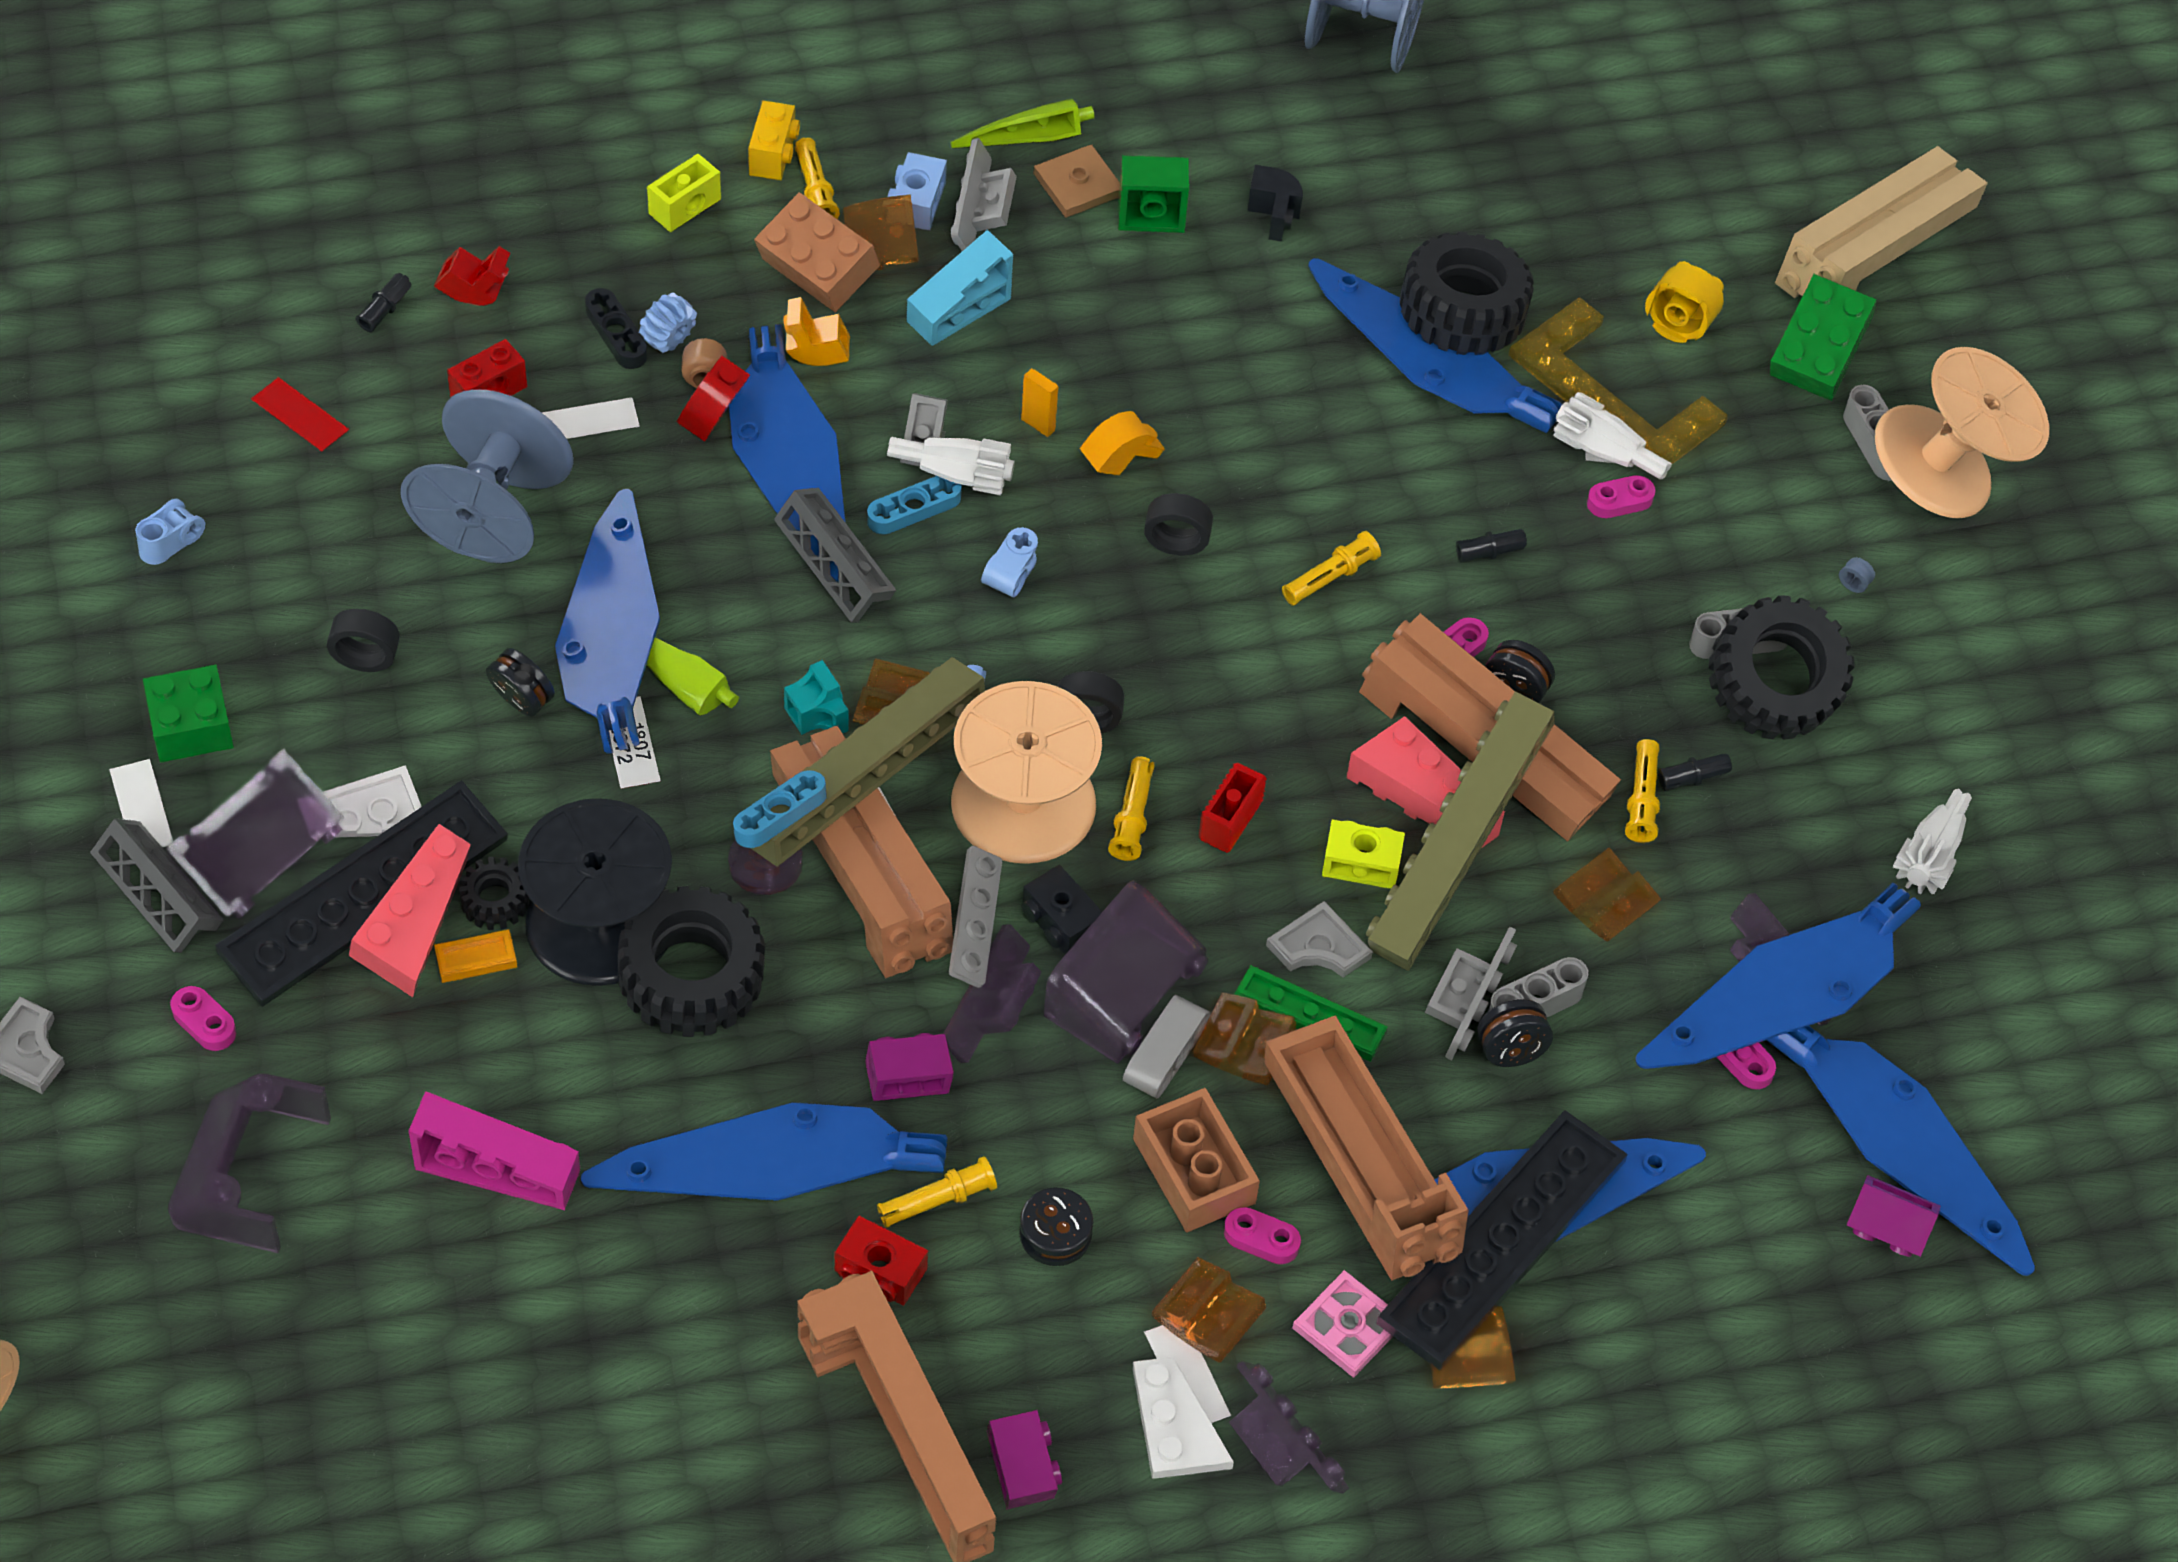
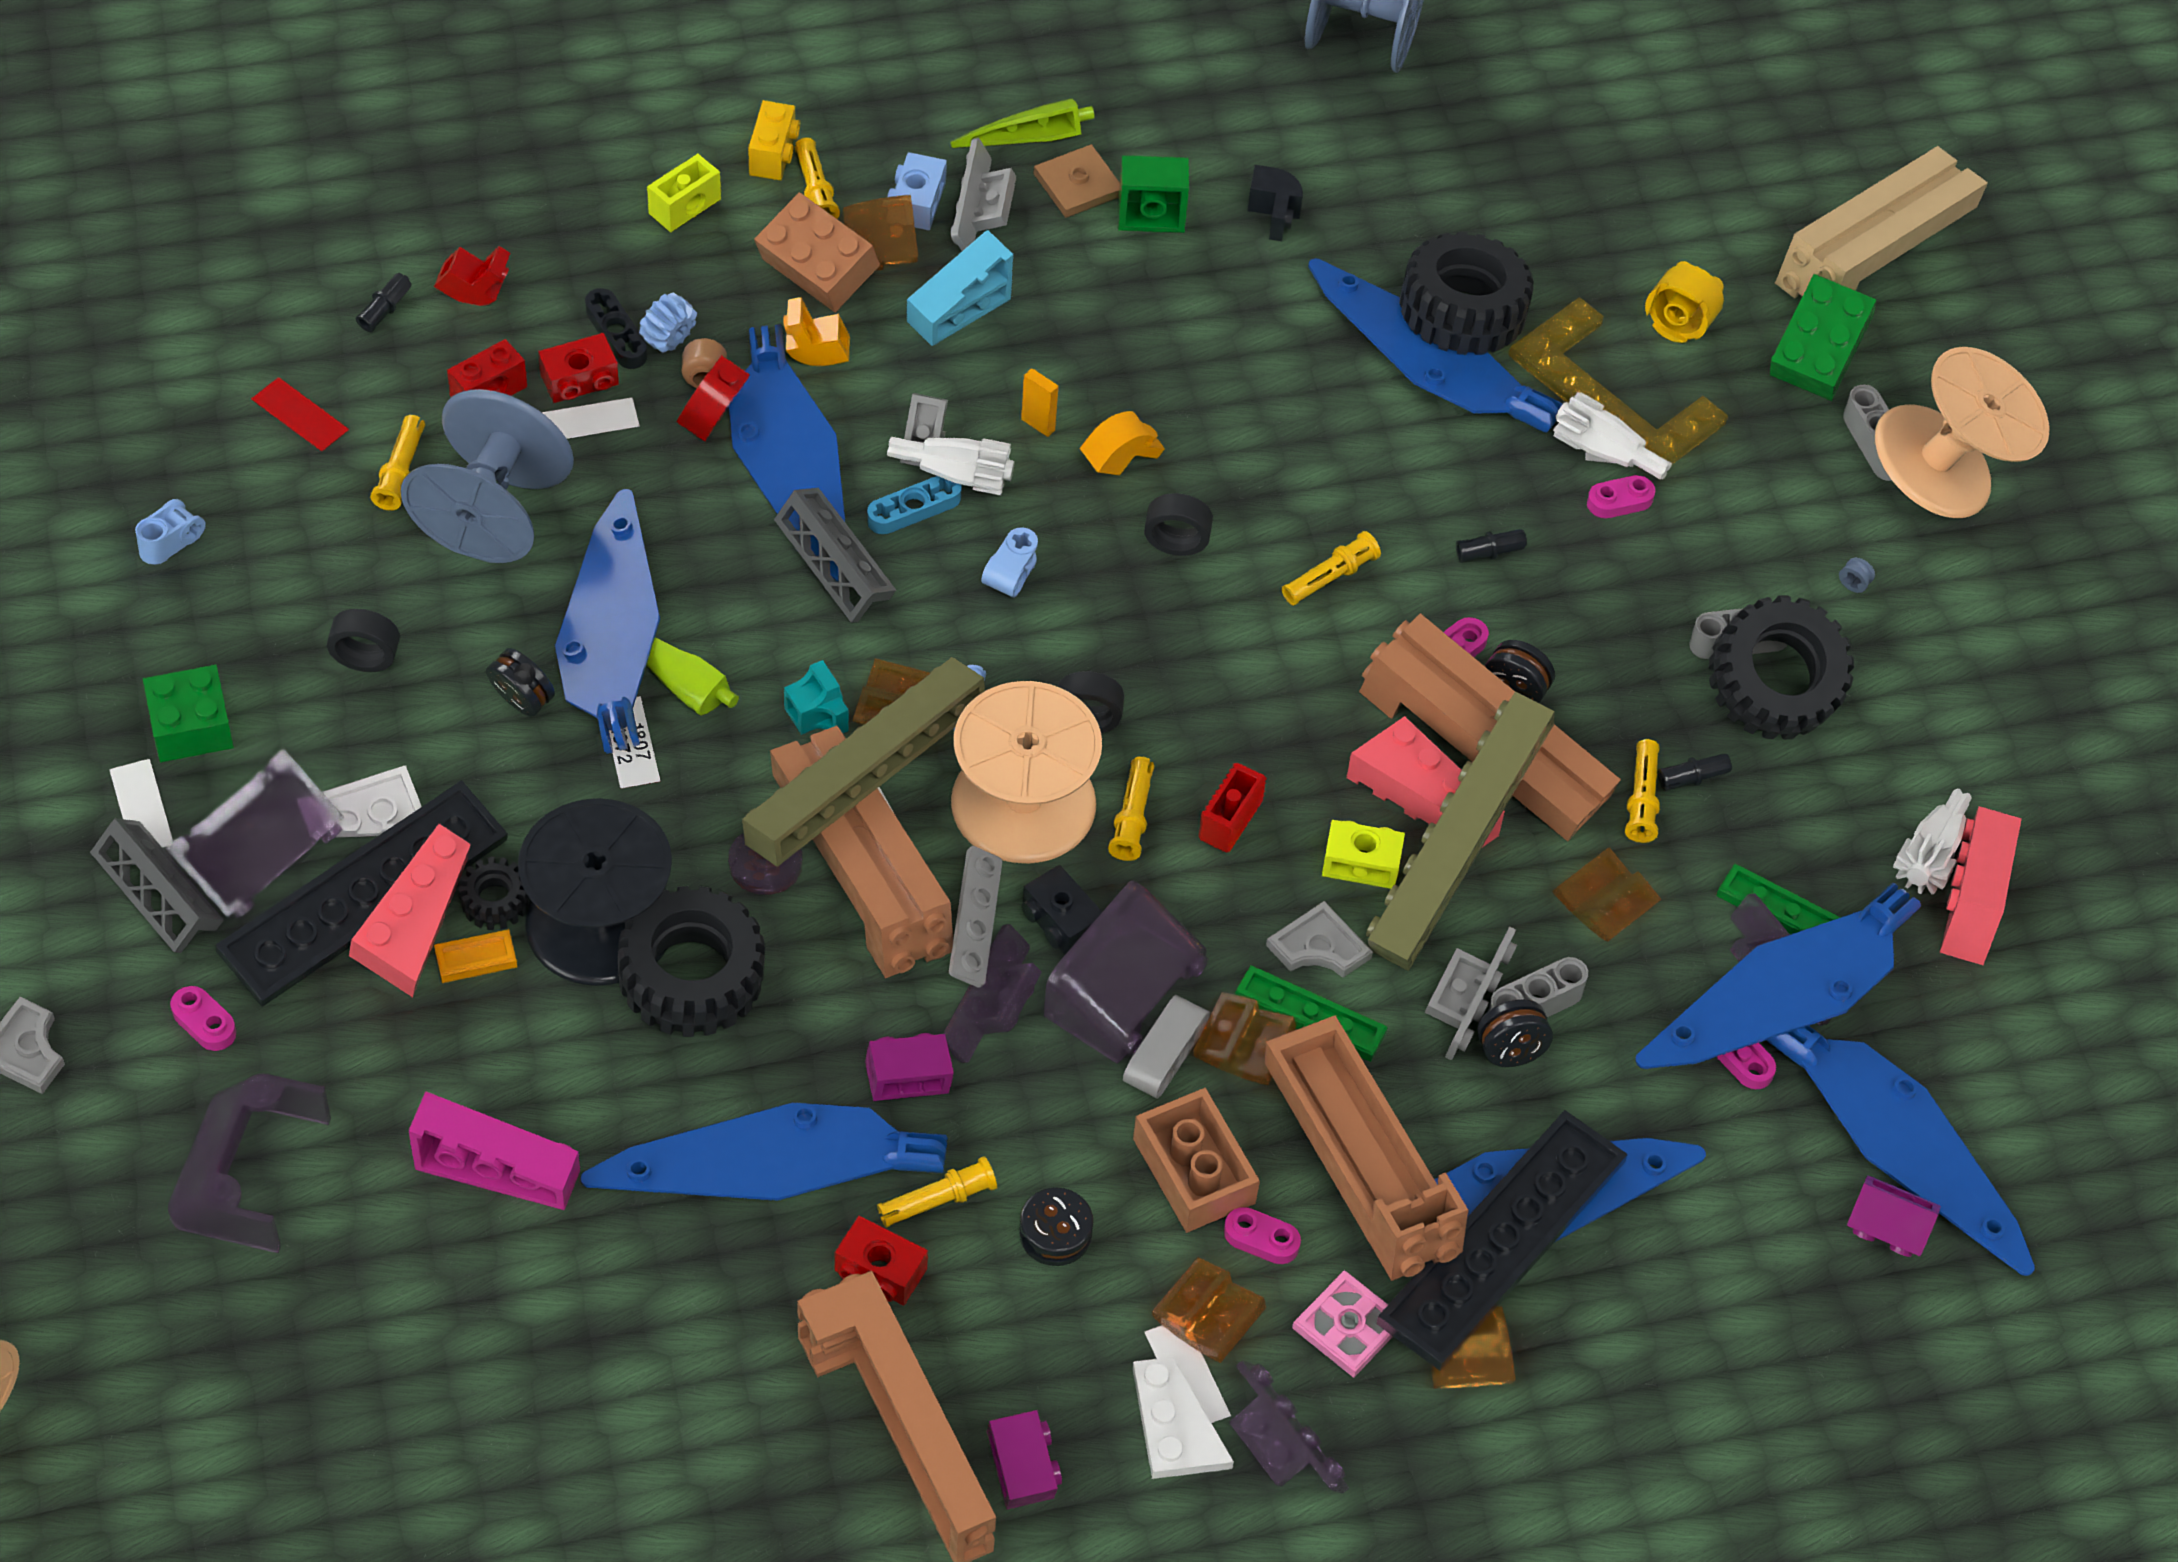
dark azure beam [733,770,827,848] -> none
none -> yellow pin [370,415,426,511]
none -> red brick [538,333,619,403]
none -> green tile [1716,863,1841,934]
none -> coral wedge [1940,806,2022,965]

